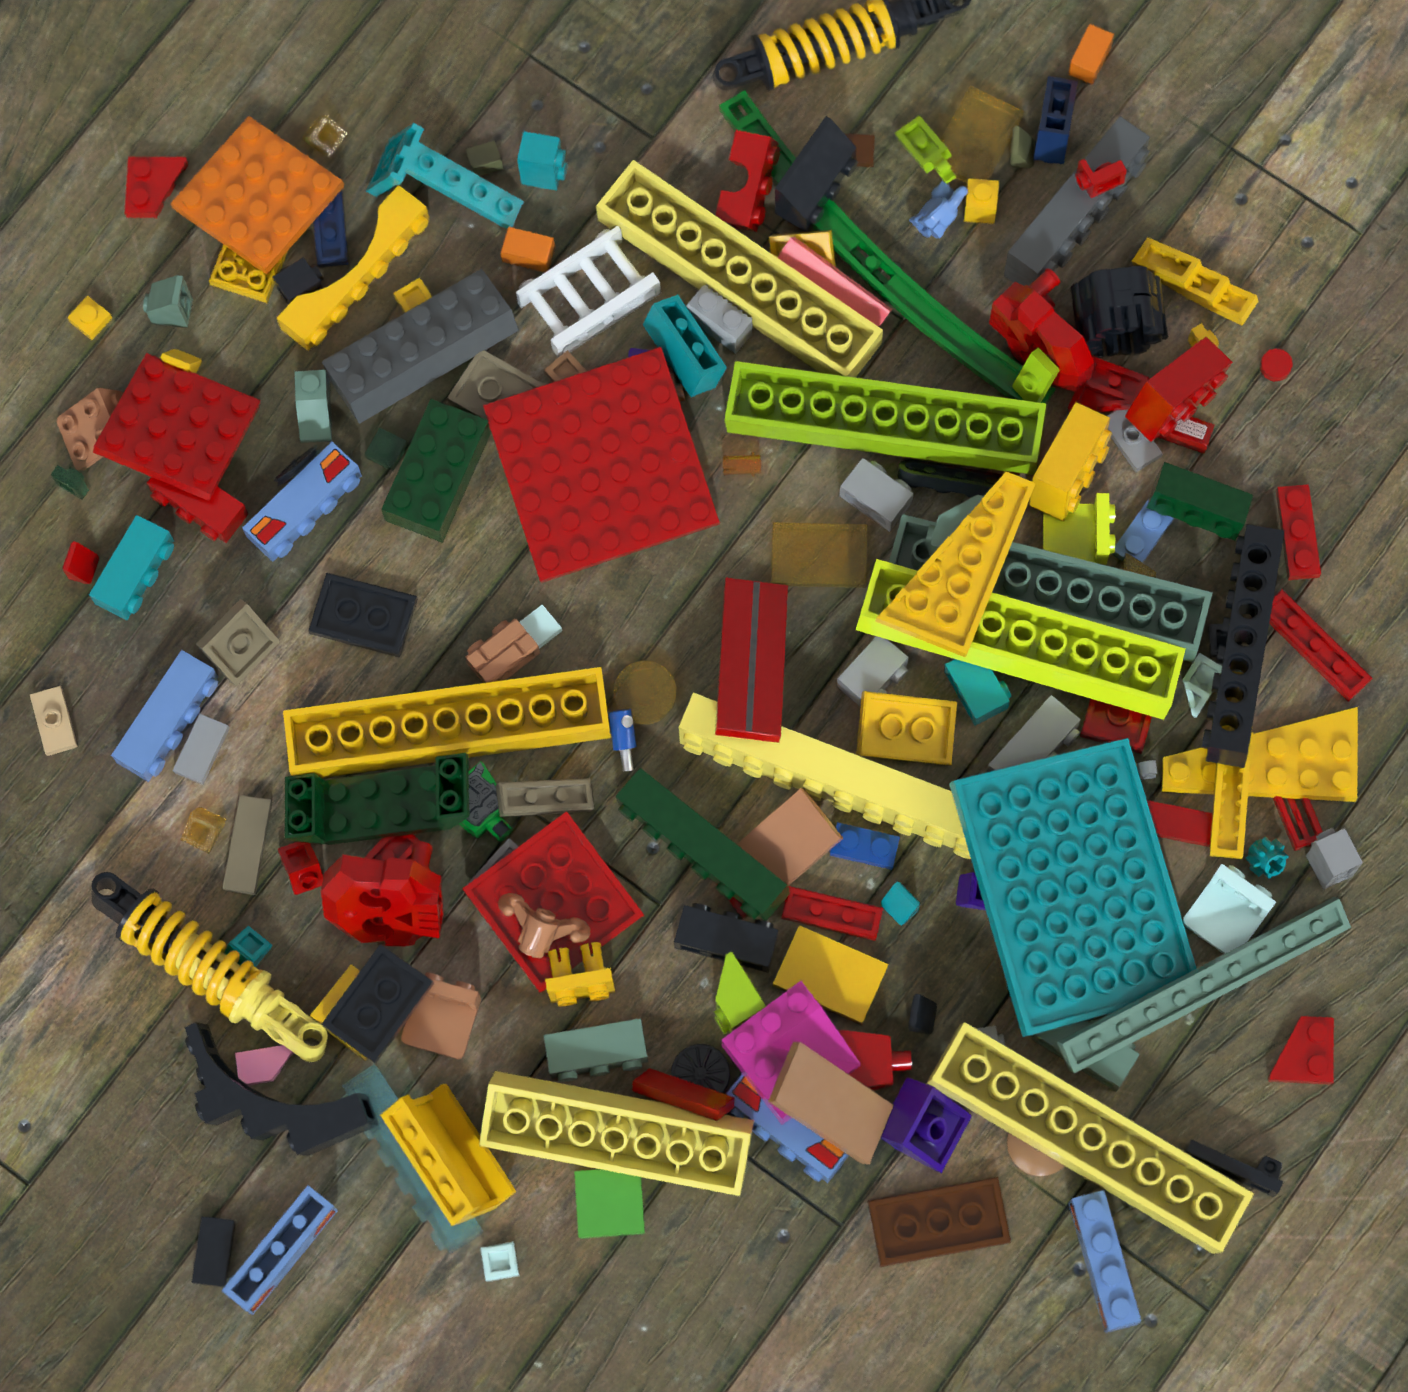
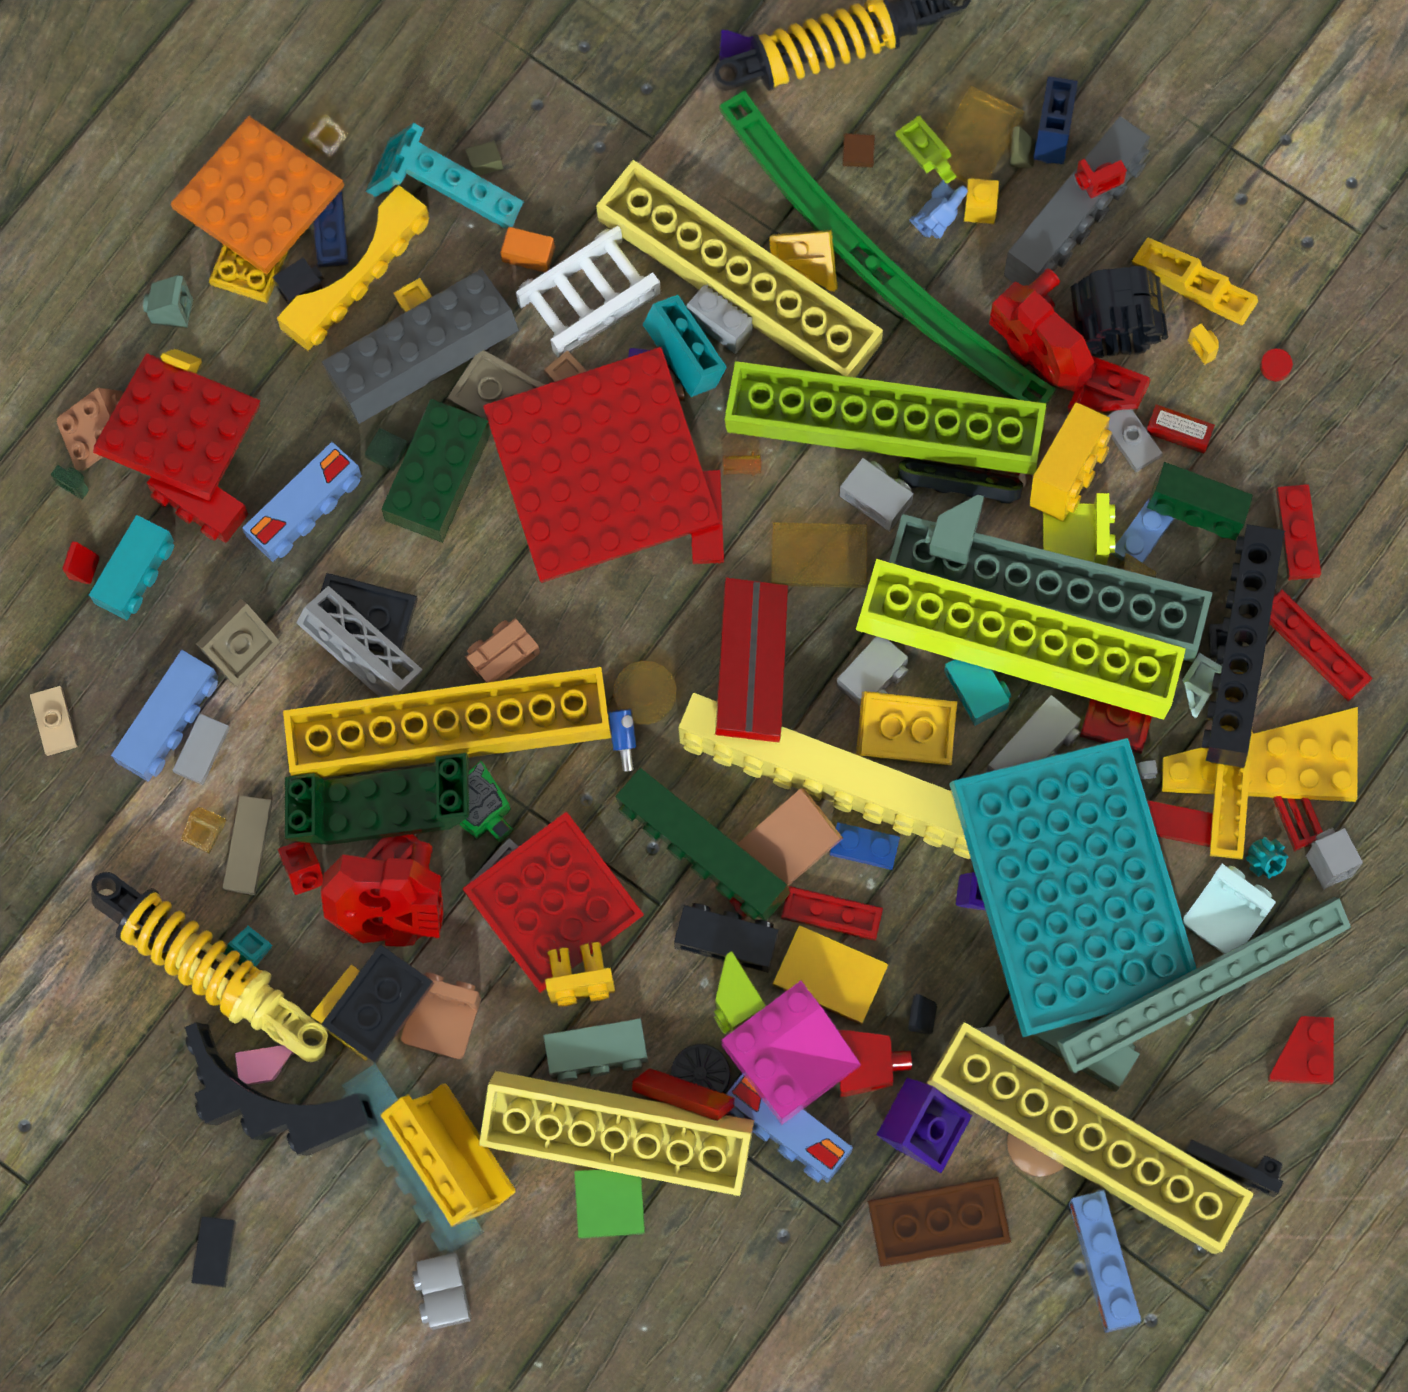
yellow plate [67,296,112,340] -> none
red wing [124,156,188,218] -> none
medium blue brick [222,1185,338,1315] -> none
black wheel [273,445,321,486] -> none
sand green slope [295,370,332,443] -> none
light aqua tile [481,1242,519,1282] -> none
dark tan tile [496,778,594,817] -> none
nougat piece [498,893,590,958] -> none
teal brick [517,131,567,191] -> none
light aqua tile [519,605,562,649] -> none
red arch [715,130,780,232] -> none
medium nougat tile [768,1042,894,1164] -> none
black slope [775,116,858,232] -> none
coral tile [777,236,892,327] -> none
yellow wing [875,471,1036,658] -> none
teal slope [881,881,920,926] -> none
lime plate [1012,348,1060,403] -> none
orange piece [1069,24,1114,84] -> none
red brick [1125,337,1233,442] -> none
none -> light grey fence [296,586,423,697]
none -> light grey brick [412,1253,472,1330]
none -> red tile [691,470,724,564]
none -> dark purple slope [720,30,751,61]

